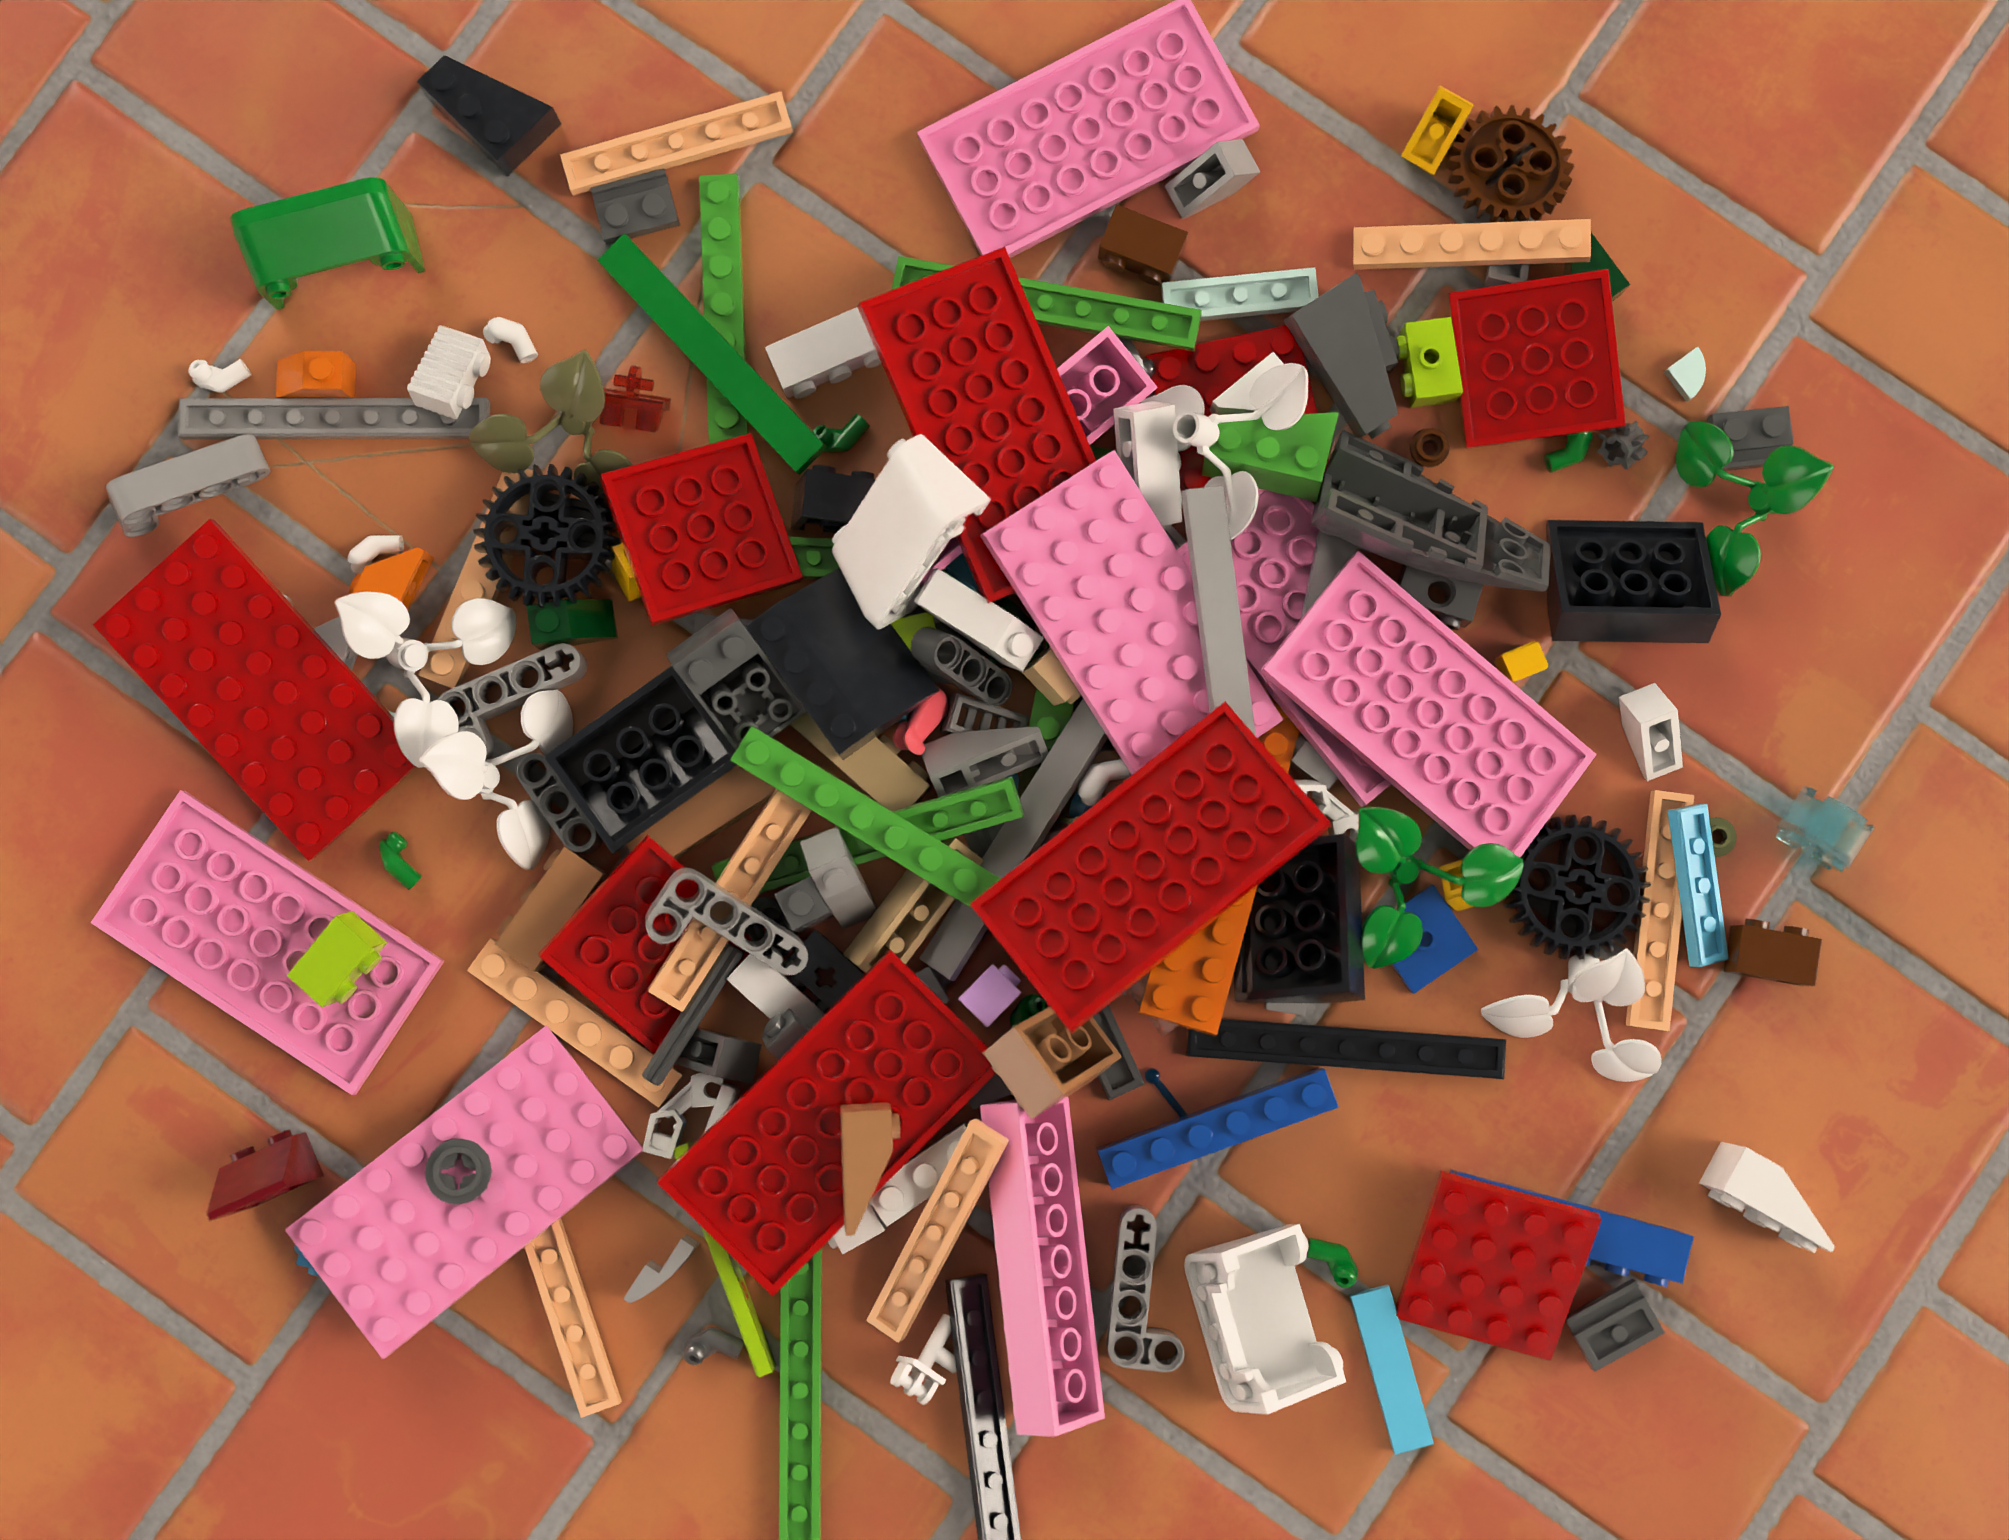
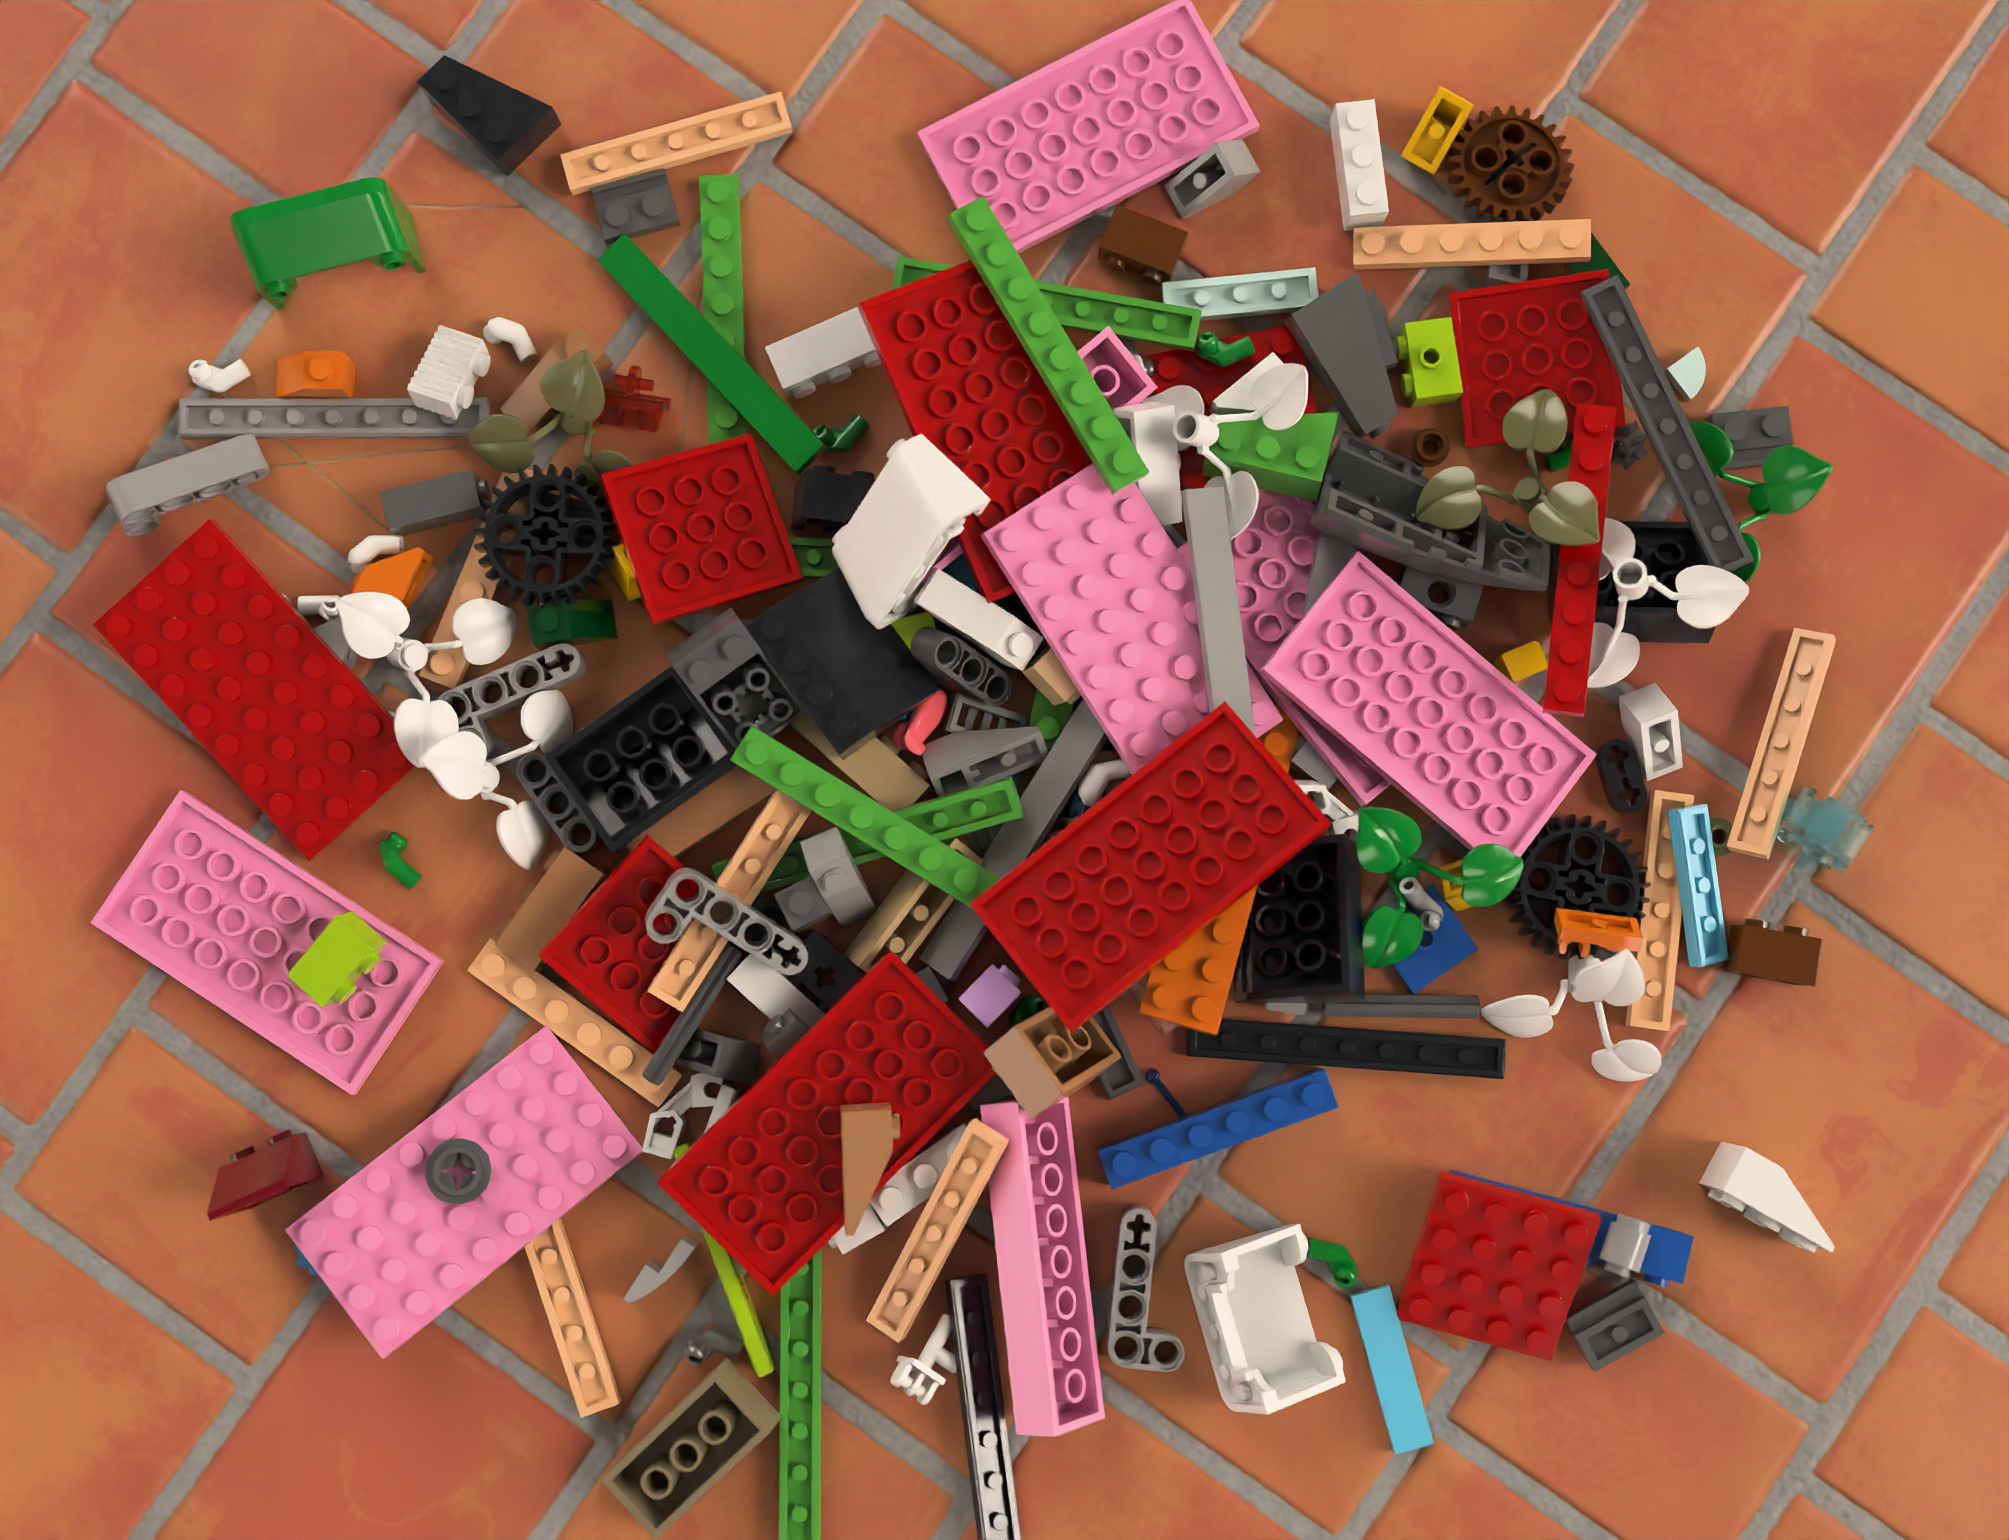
none -> white arm [297,595,340,621]
none -> dark grey brick [380,469,492,536]
none -> medium nougat slope [500,324,614,436]
none -> dark tan brick [601,1357,782,1540]
none -> bright green plate [947,196,1150,495]
none -> green arm [1196,332,1255,367]
none -> dark grey axle [1322,993,1480,1018]
none -> white brick [1330,99,1389,231]
none -> light grey arm [1399,877,1444,931]
none -> olive plant [1416,389,1600,546]
none -> red plate [1542,403,1617,717]
none -> orange plate [1554,908,1643,957]
none -> dark grey tile [1579,274,1754,572]
none -> white plant [1587,518,1749,688]
none -> black beam [1595,739,1647,813]
none -> light grey brick [1599,1213,1651,1278]
none -> light nougat plate [1727,628,1836,860]

